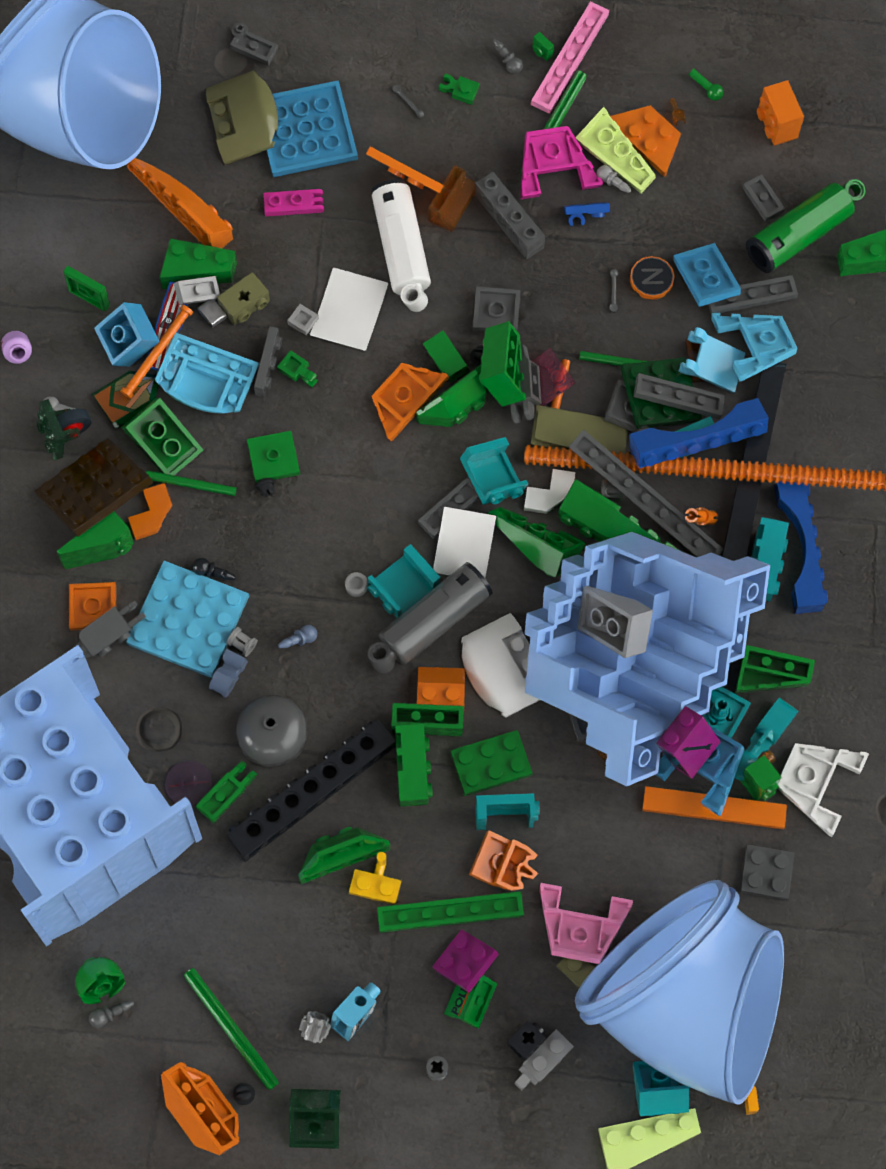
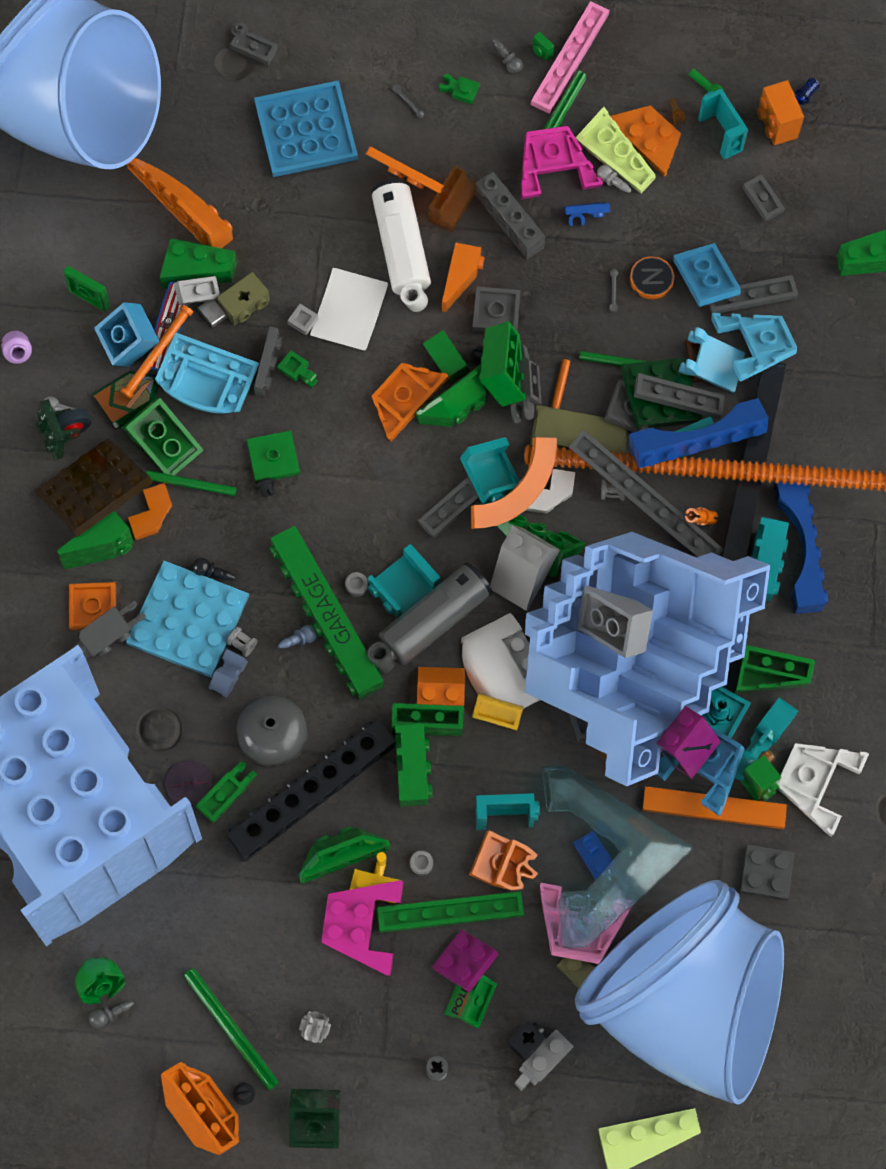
olive slope [206,70,278,165] -> none
dark pink hinge [263,189,324,216] -> none
medium azure torso [330,982,381,1041] -> none
white sticker [433,507,496,578] -> none
green plate [450,730,533,796] -> none
clear pink wing [532,348,576,406] -> none
green wedge [558,479,680,551] -> none
teal slope [633,1061,689,1116] -> none
light orange tile [745,1086,759,1115] -> none
green piece [746,179,866,273] -> none
none -> green brick [269,526,384,700]
none -> dark pink wing [321,880,404,976]
none -> light grey tile [409,851,433,876]
none -> orange slope [442,243,485,312]
none -> orange tile [471,437,557,529]
none -> yellow tile [472,694,524,730]
none -> light grey slope [490,526,560,611]
none -> clear light blue wedge [542,765,694,948]
none -> blue plate [573,830,619,884]
none -> teal panel [698,88,748,160]
none -> clear blue pin [795,78,820,105]

